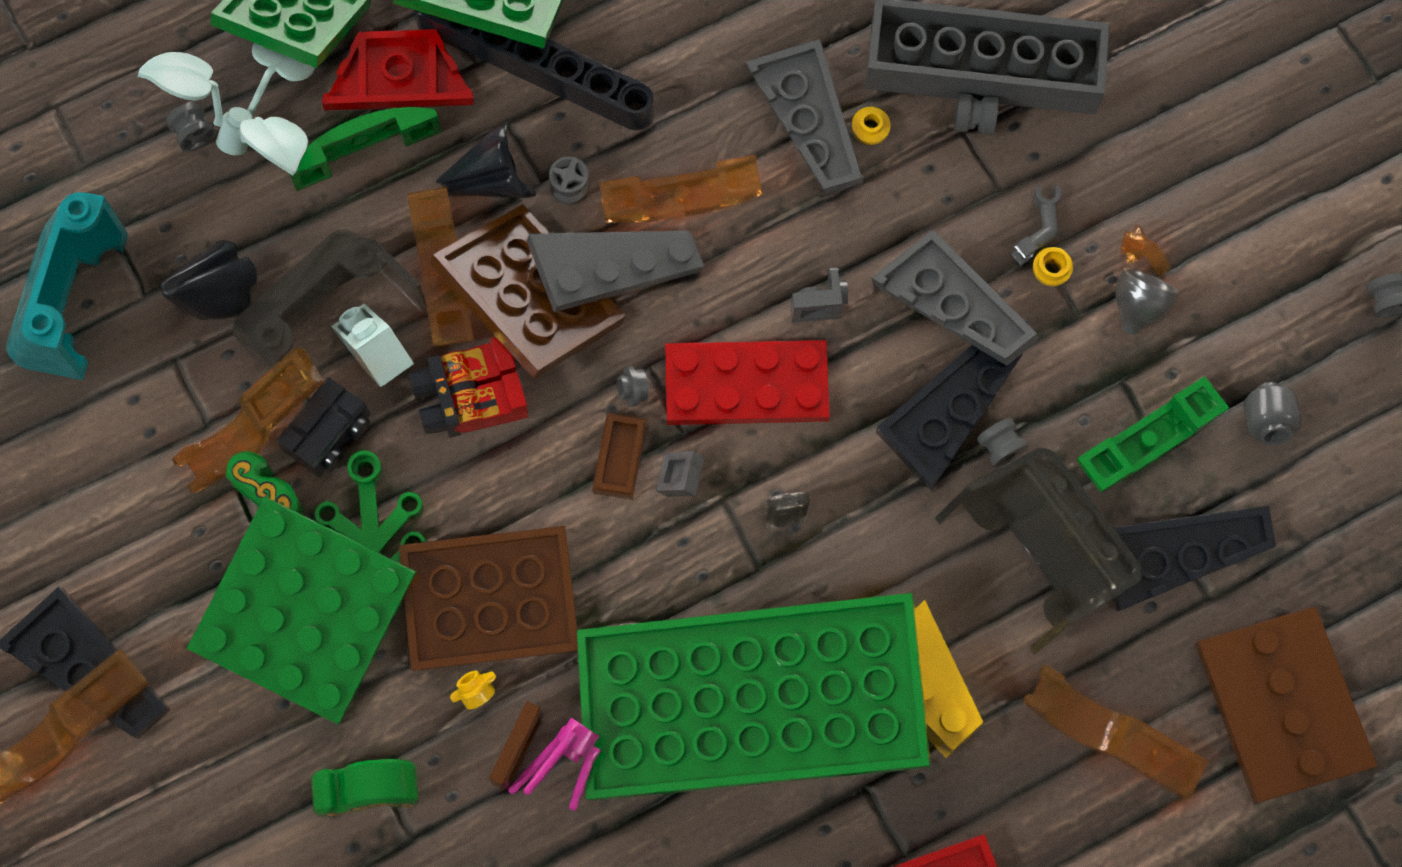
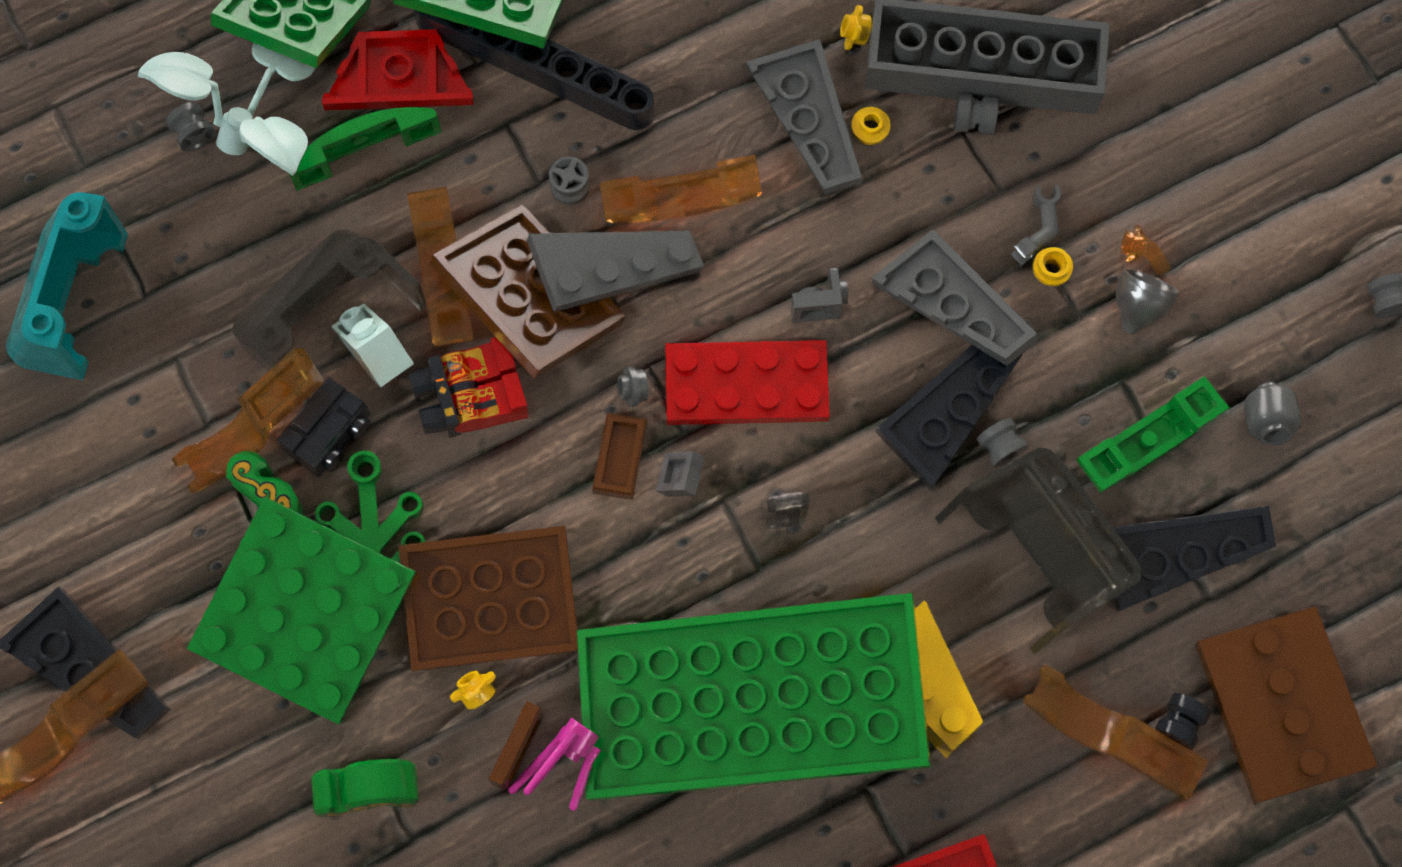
black hat [161,240,257,320] -> none
black hat [436,124,537,198] -> none
none -> yellow plate [840,5,872,50]
none -> black wheel [1154,693,1211,751]

